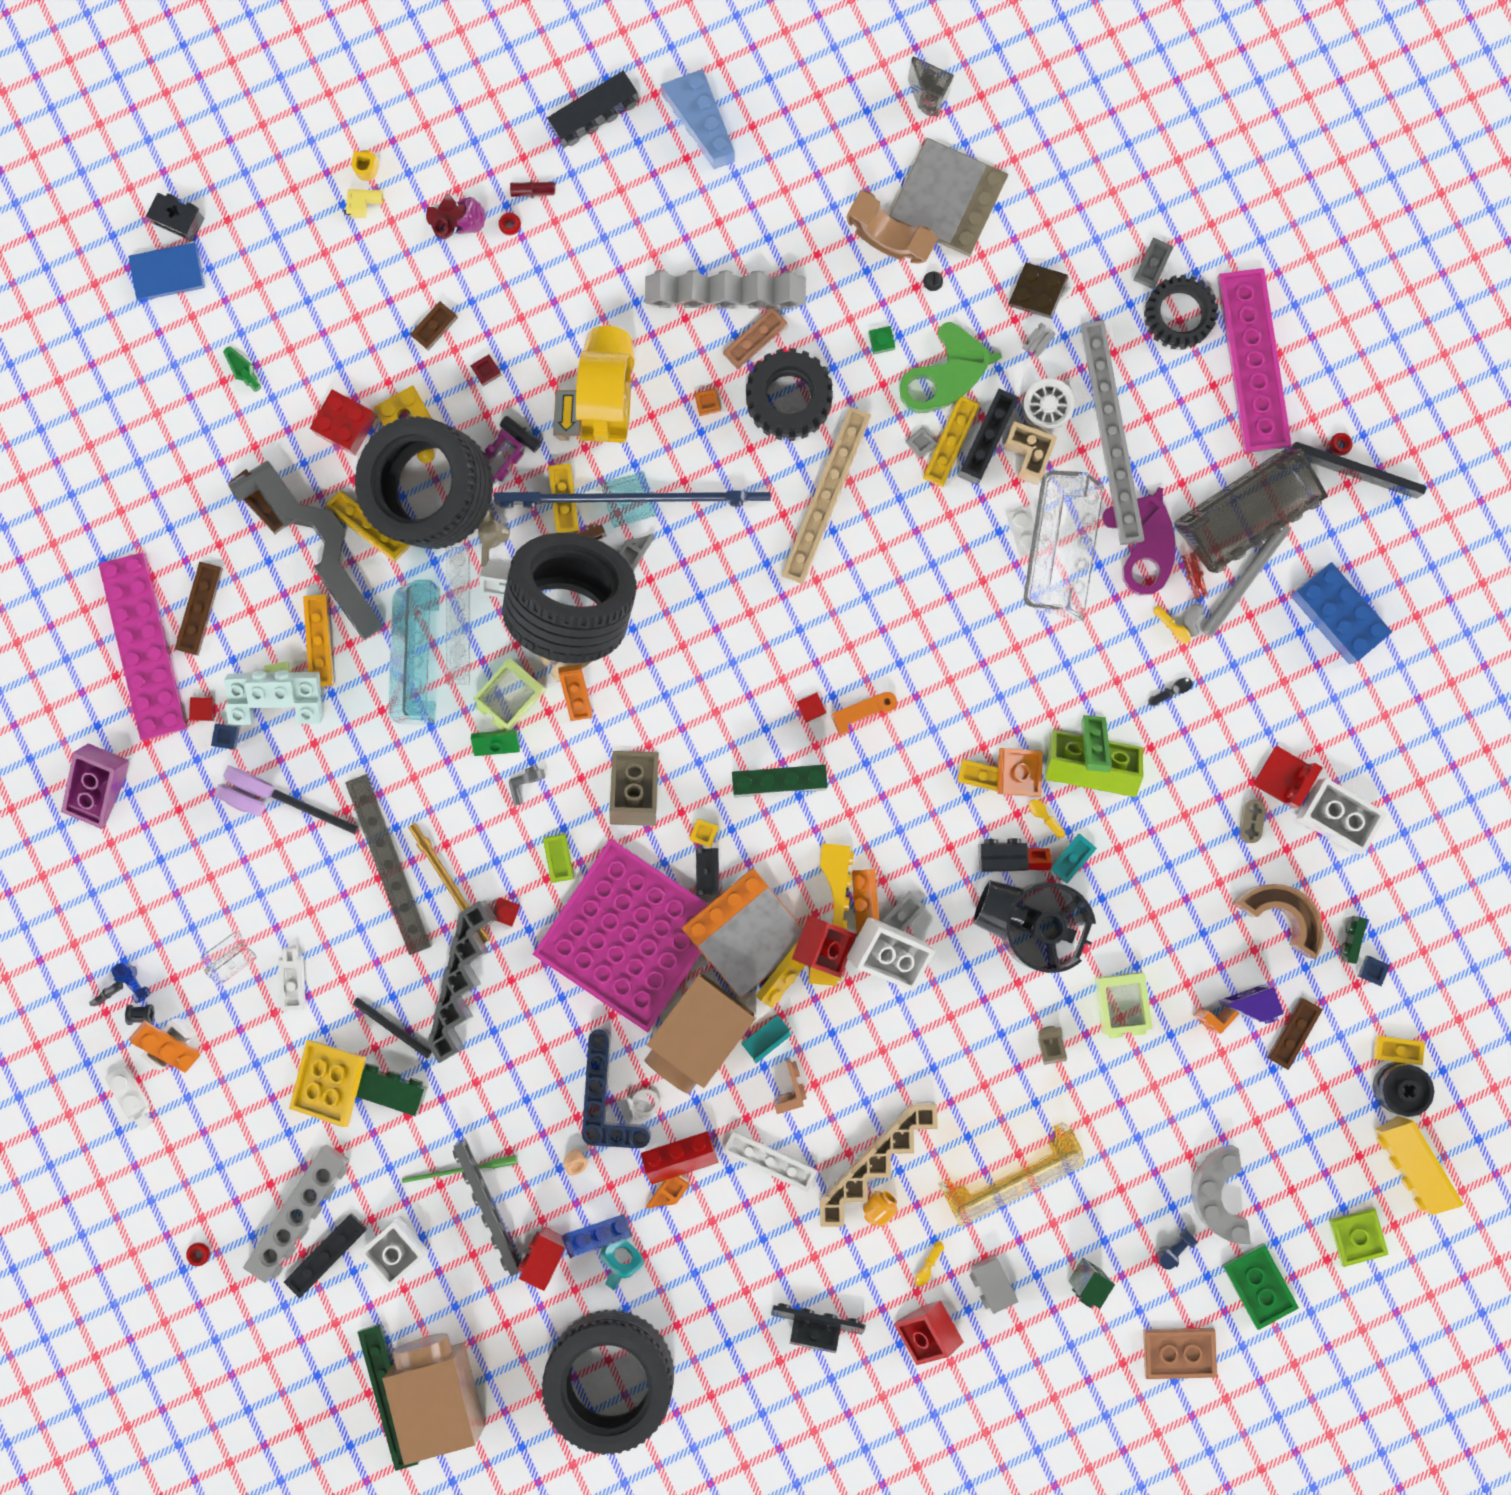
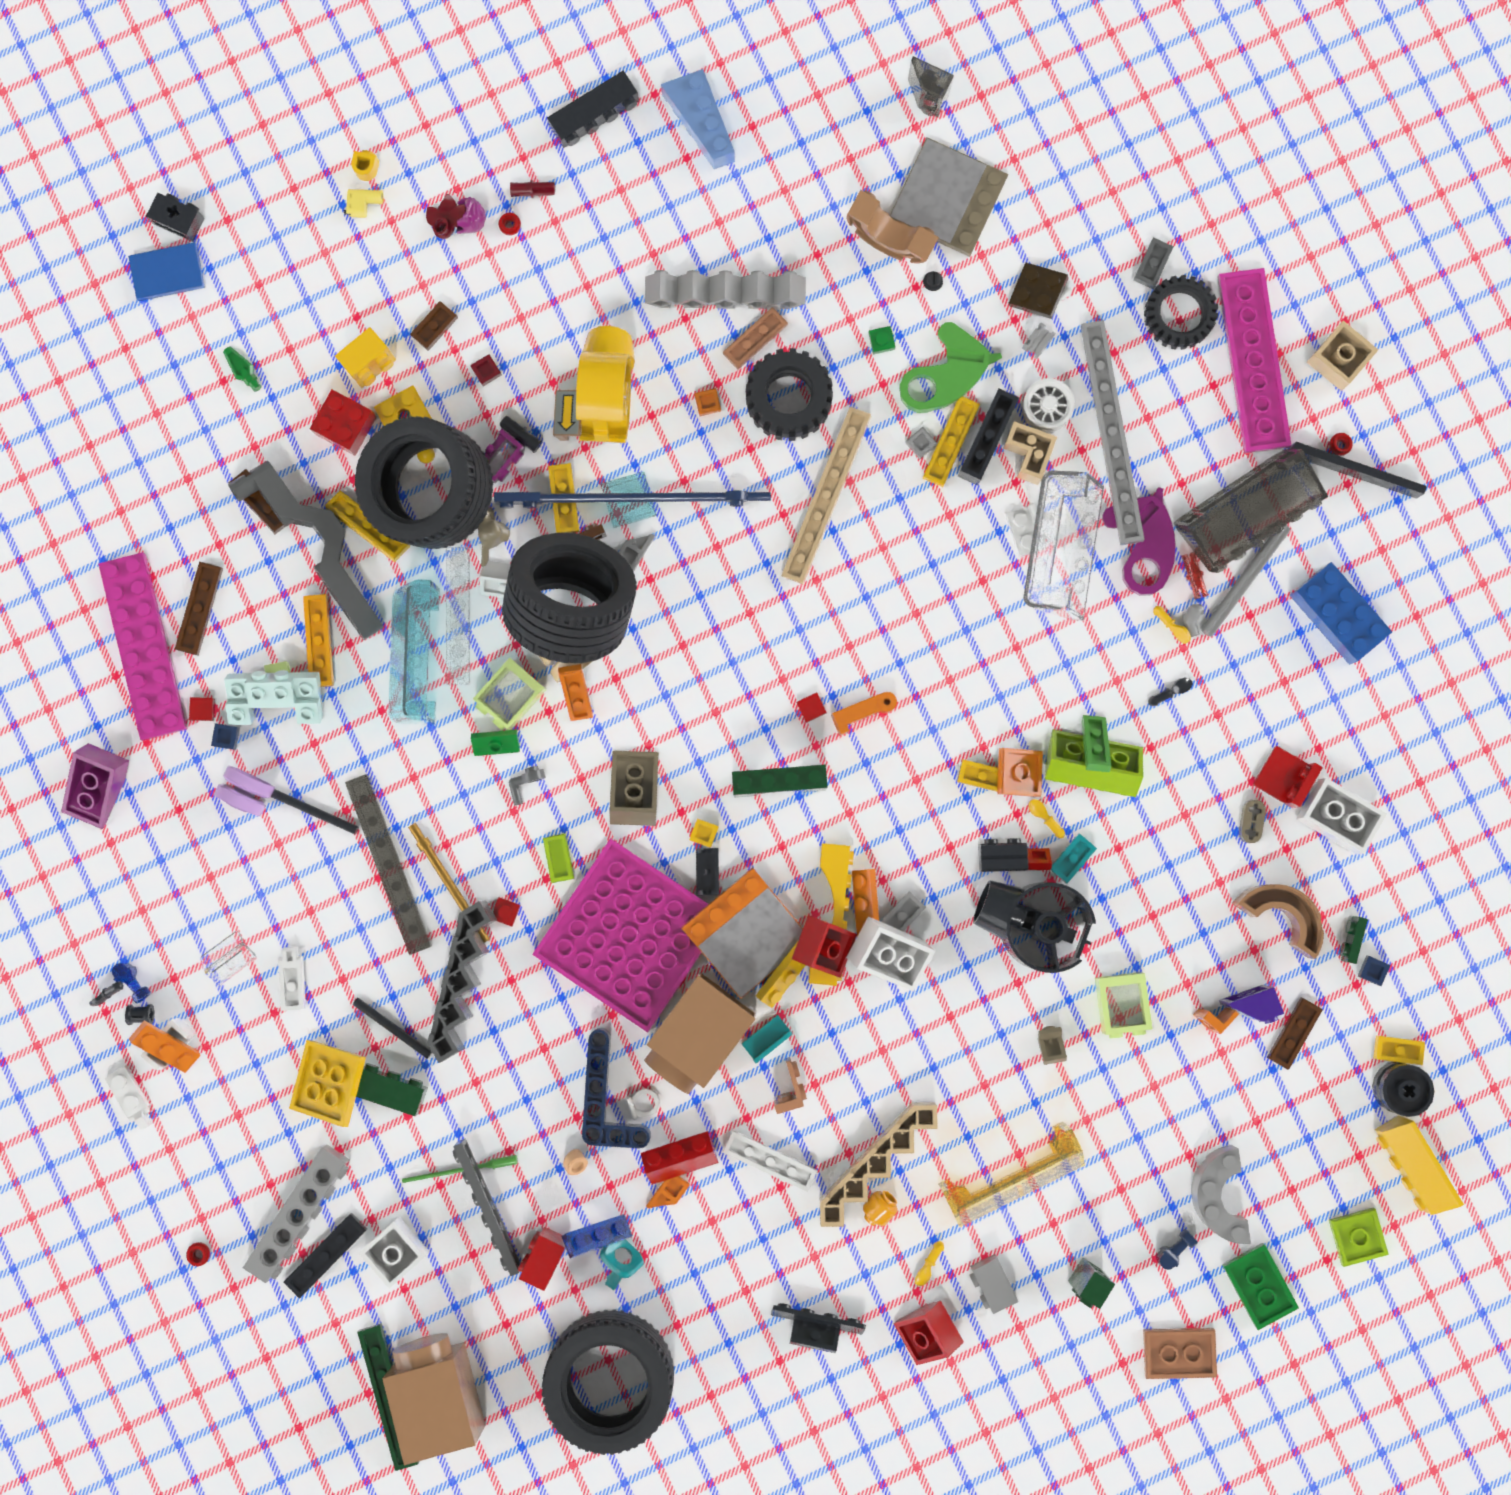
none -> yellow brick [335,327,396,389]
none -> tan brick [1306,321,1379,391]

